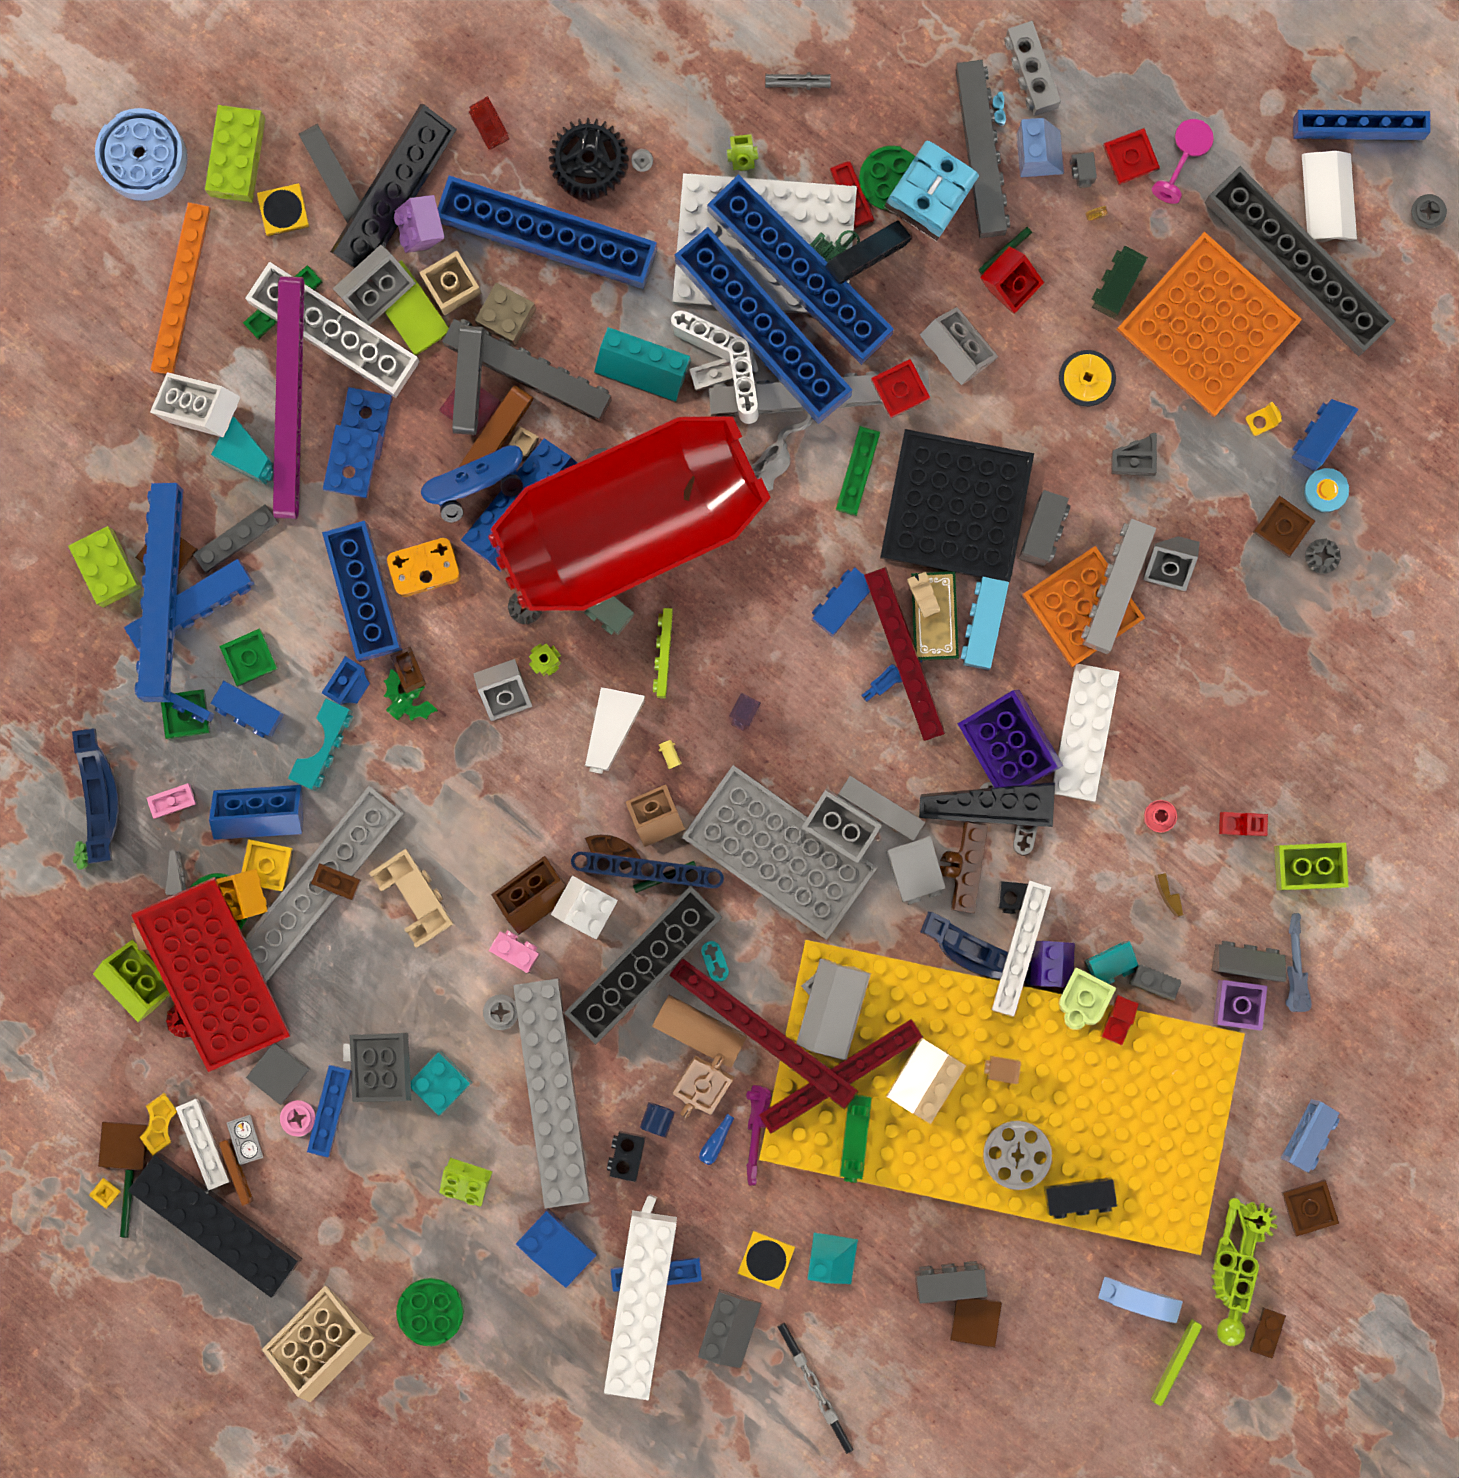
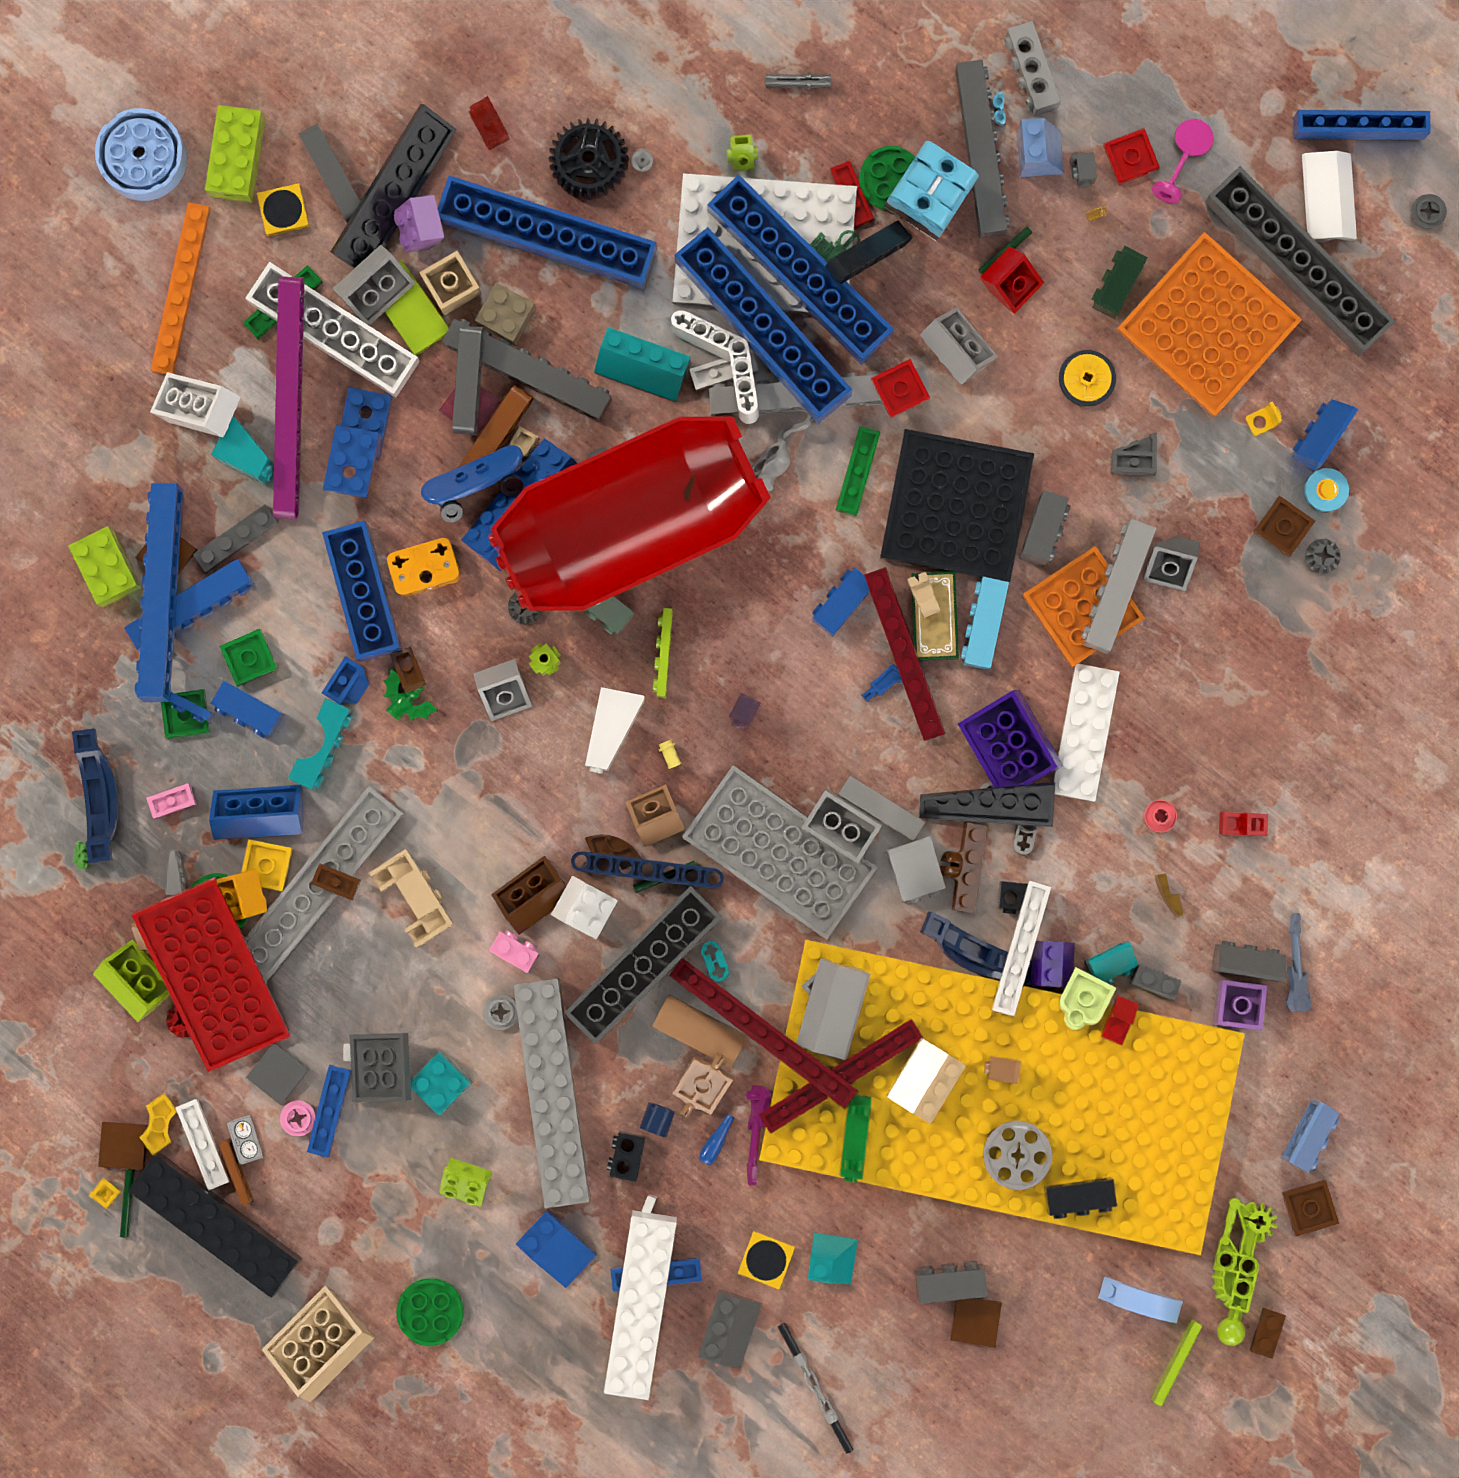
lime brick [1274,843,1349,891] -> none

